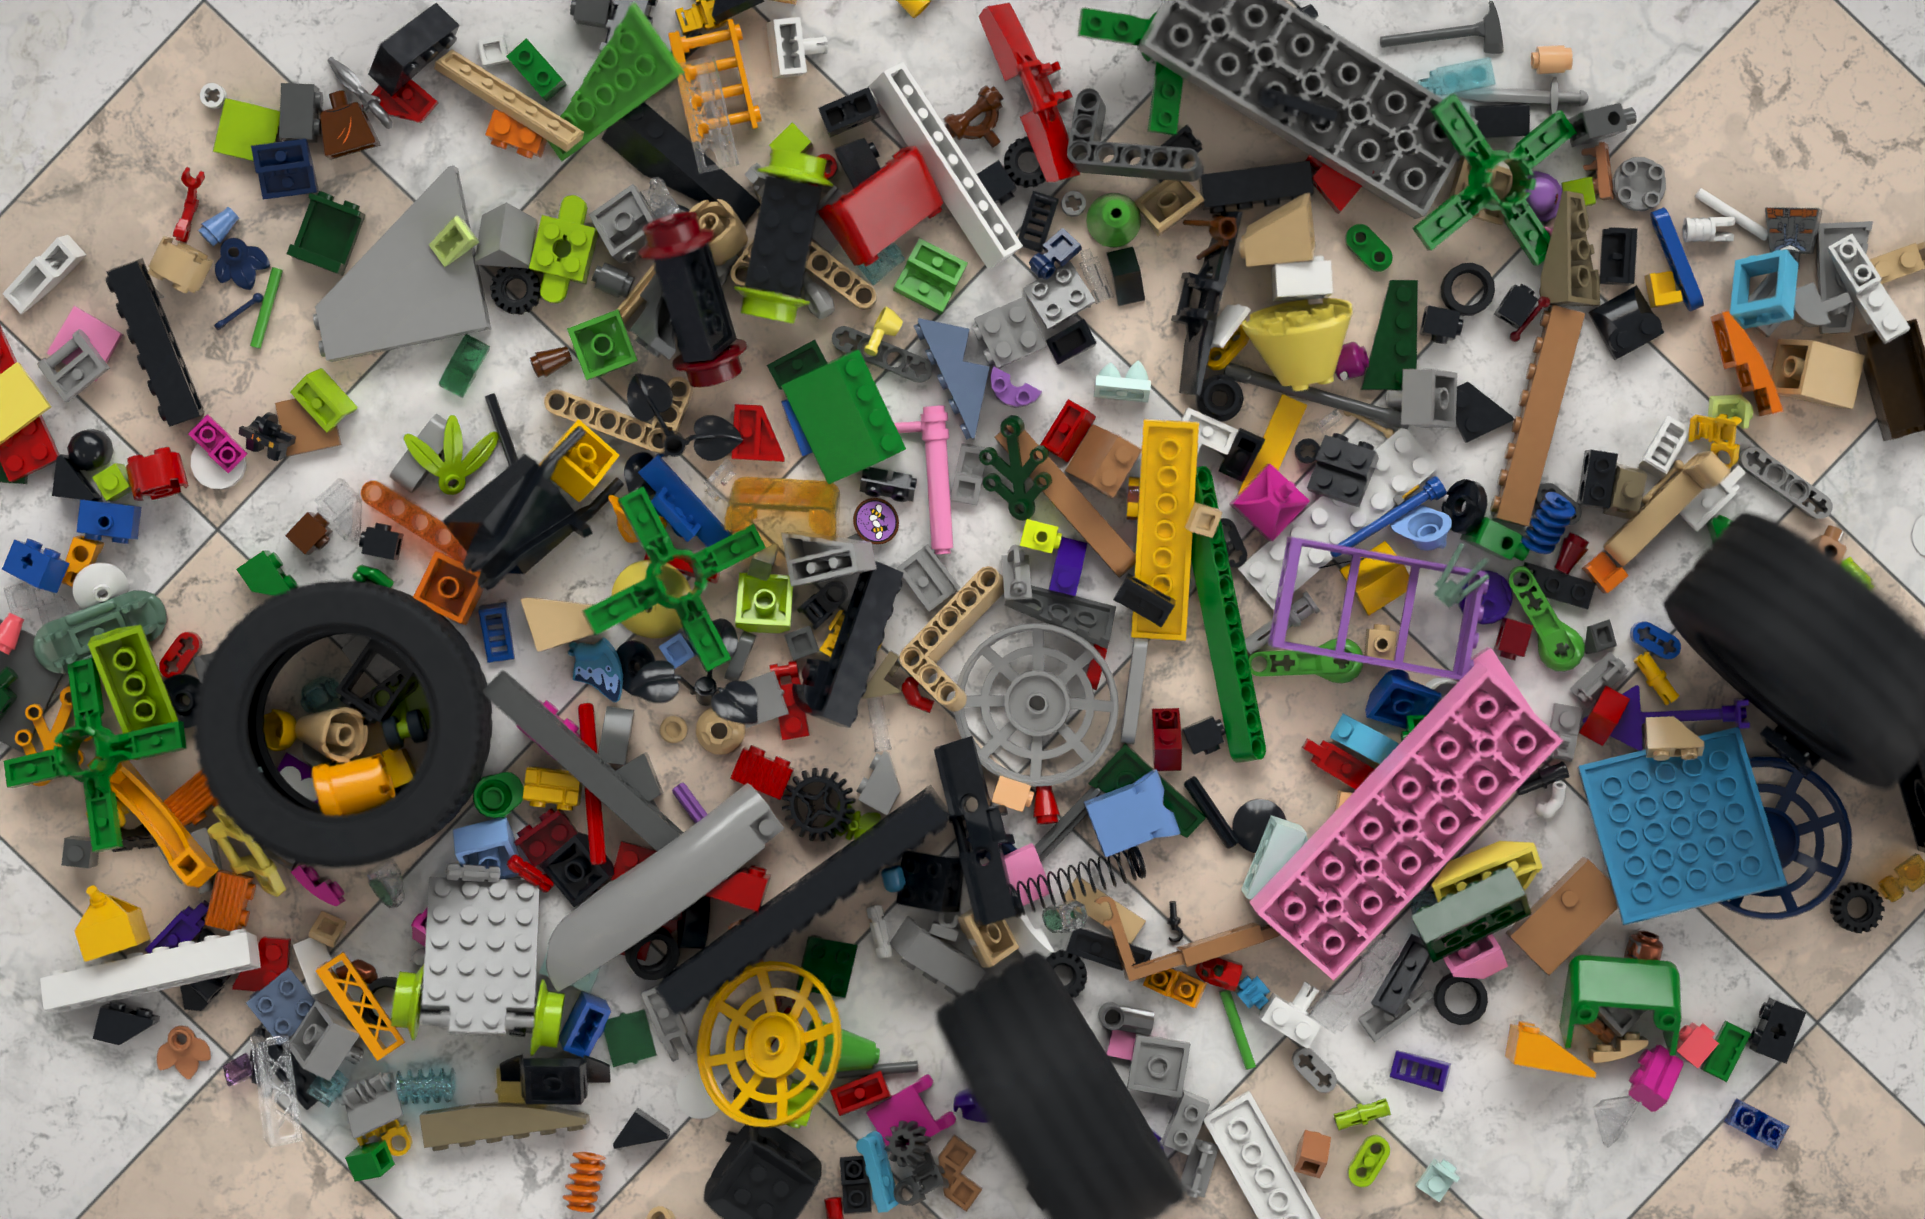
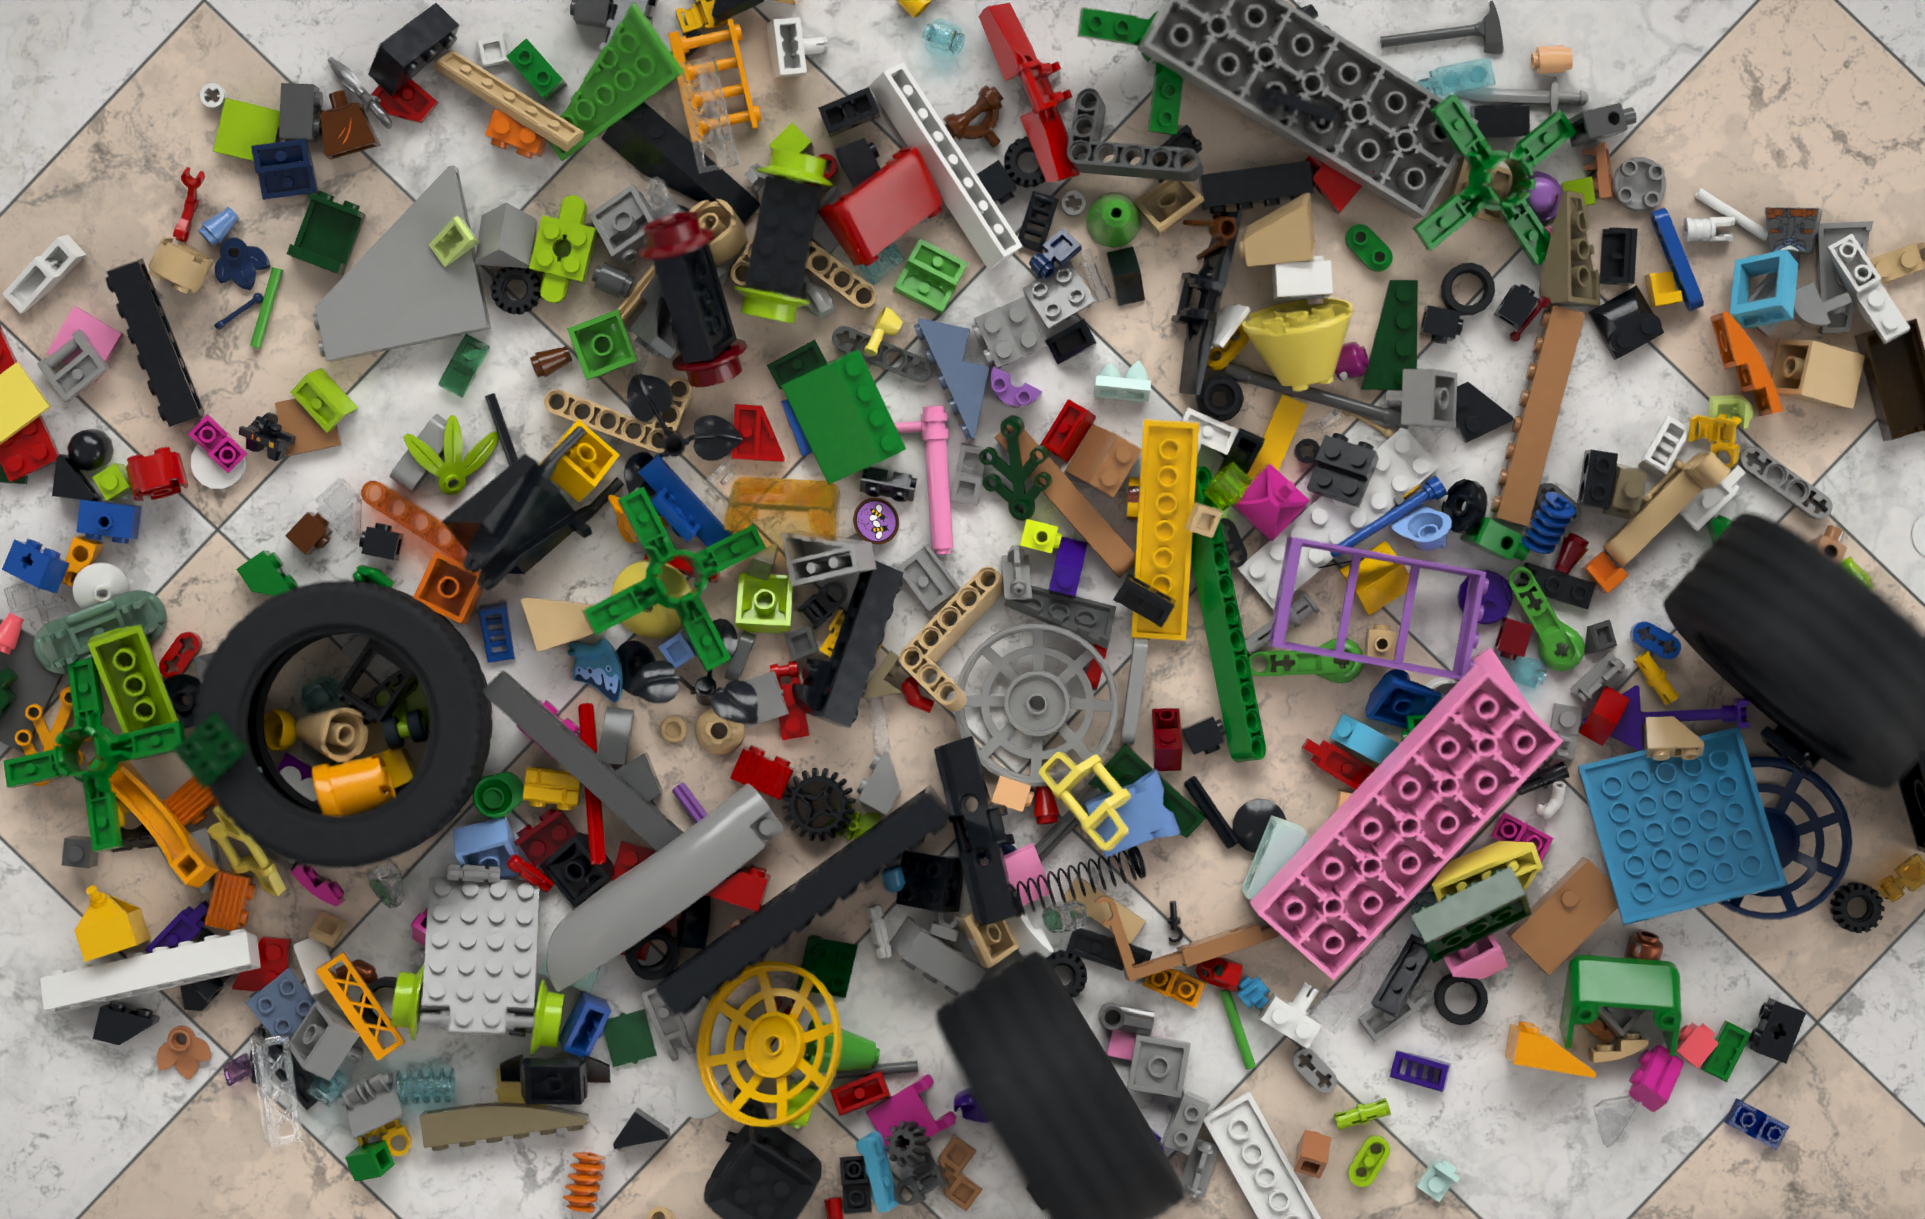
sand green plant [1434,543,1489,608] -> none
none -> dark green hinge [173,711,248,789]
none -> clear light blue head [923,18,965,58]
none -> light yellow bar [1039,752,1132,851]
none -> clear neon green brick [1204,462,1252,511]
none -> dark pink slope [1491,812,1554,863]
none -> clear light blue plate [1510,657,1547,689]

